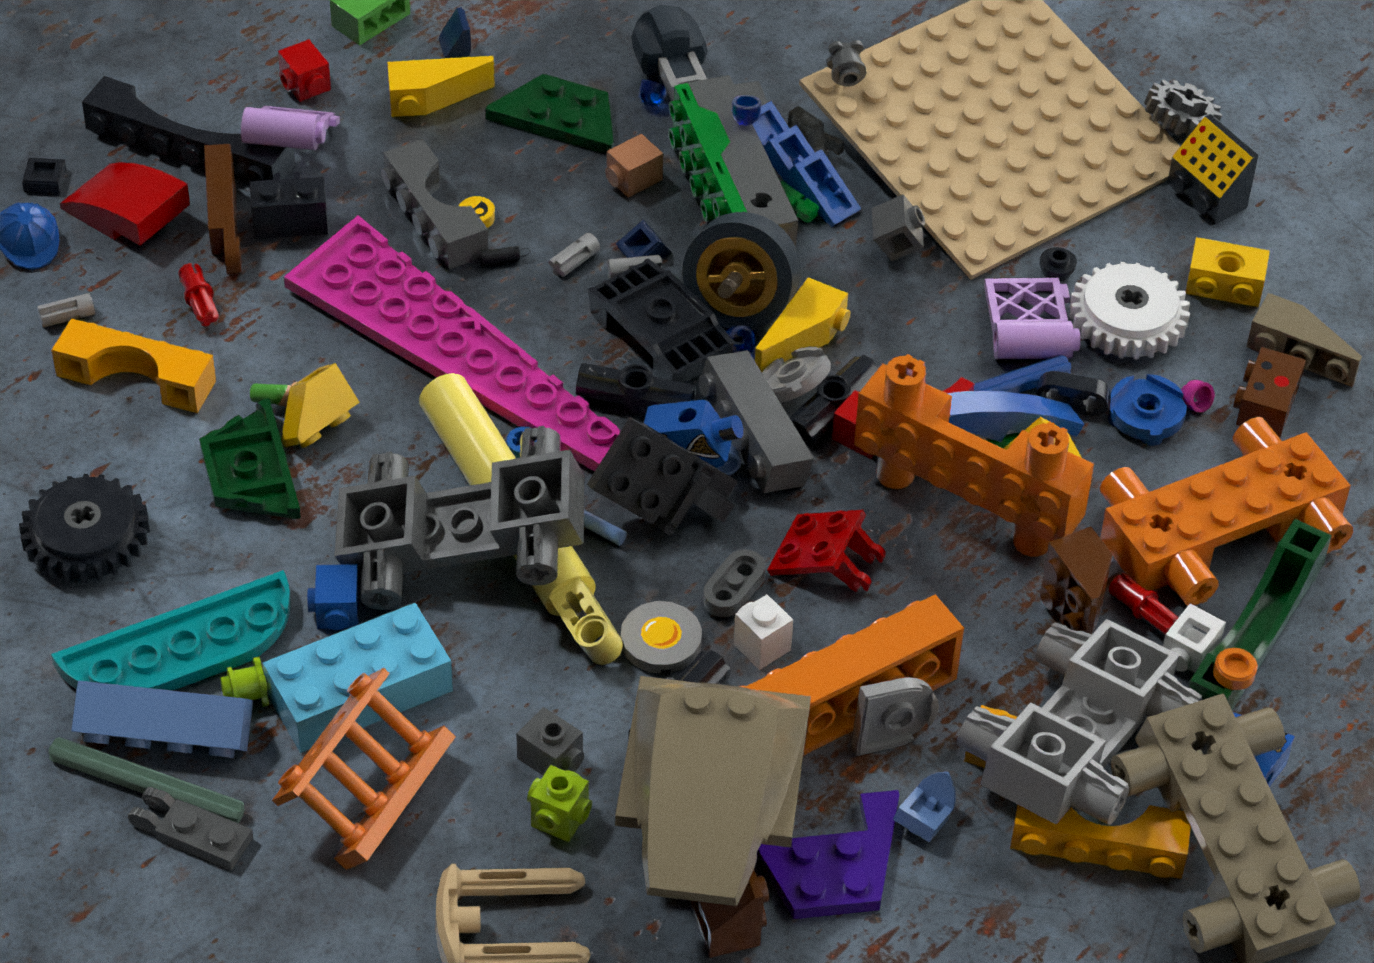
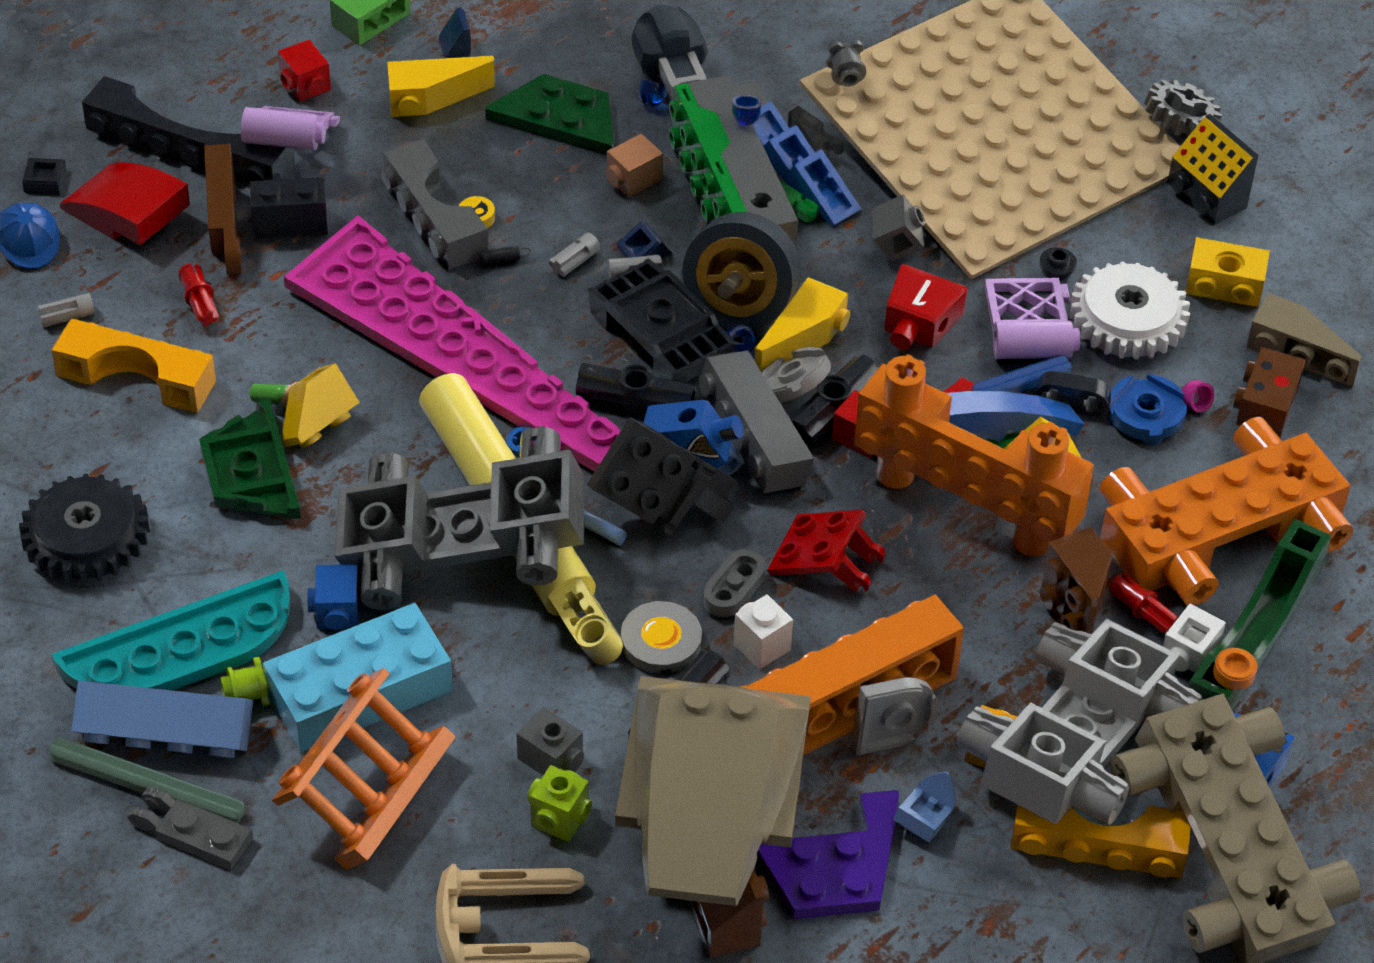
none -> red torso [884,264,968,350]

